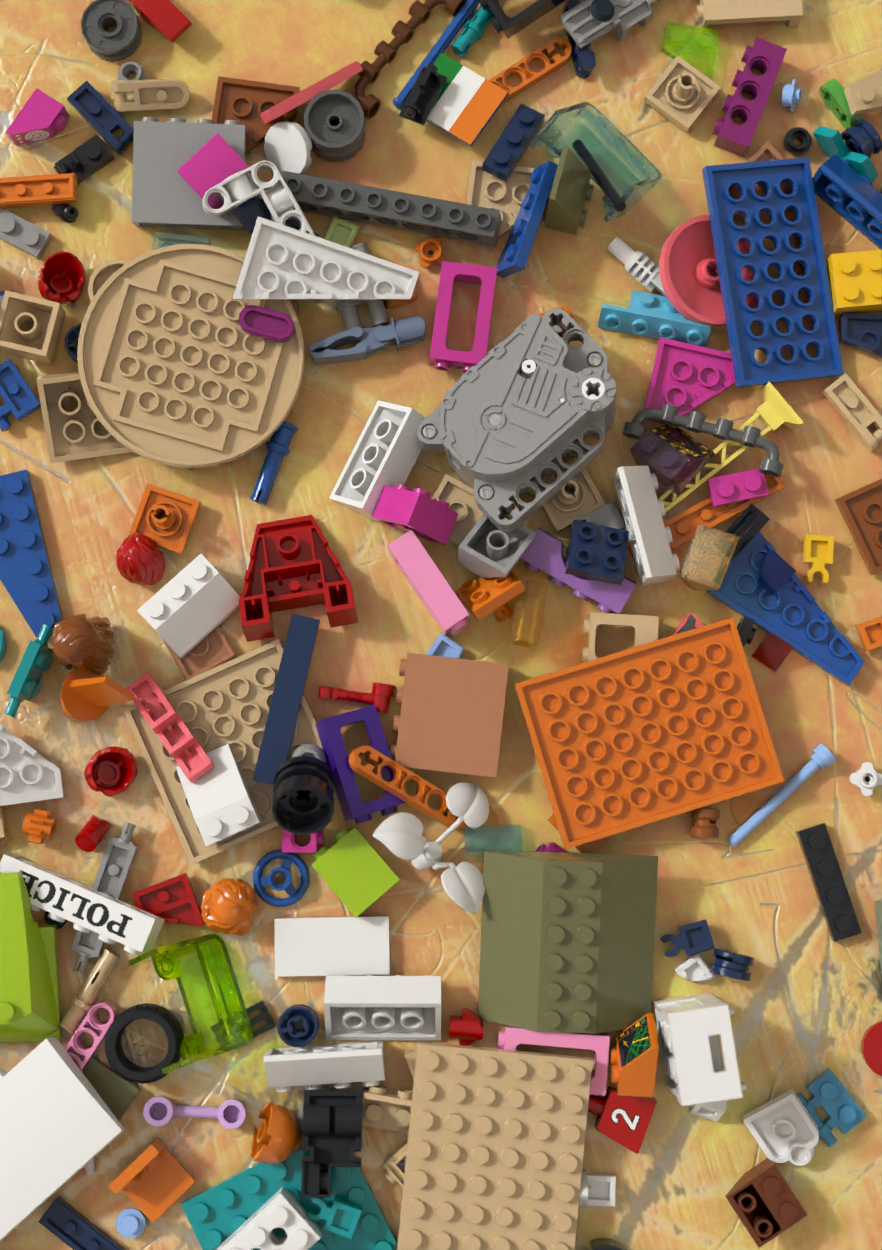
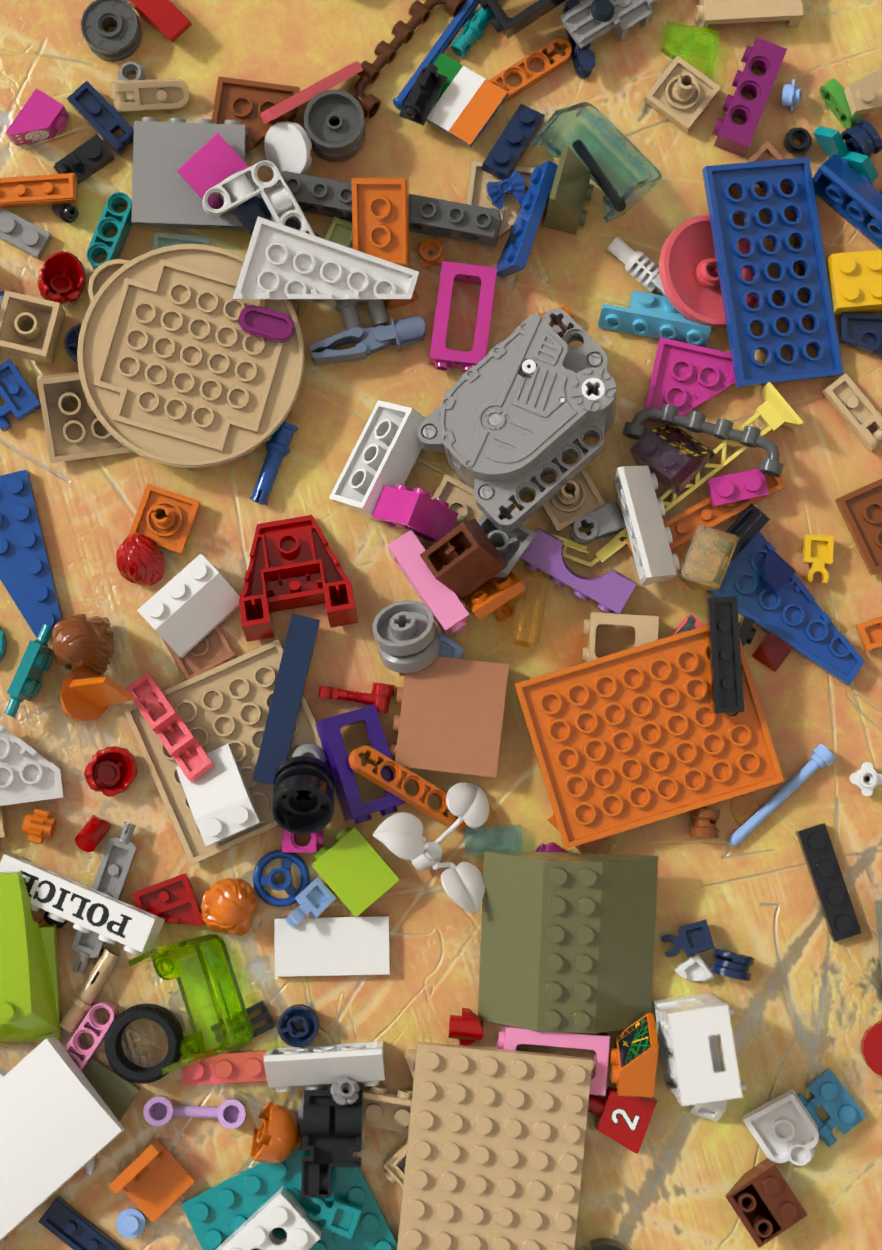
white slope [324,975,441,1041] -> none
dark blue plate [565,520,629,585] -> none
white tile [579,1170,616,1207] -> none
none -> teal beam [86,192,133,270]
none -> coral plate [181,1050,268,1086]
none -> light blue plate [284,877,336,928]
none -> light grey plate [331,1077,359,1105]
none -> orange tile [351,178,410,265]
none -> light grey wheel [372,600,441,673]
none -> copper slope [420,519,508,599]
none -> blue piece [486,171,526,209]
none -> black plate [706,596,744,714]

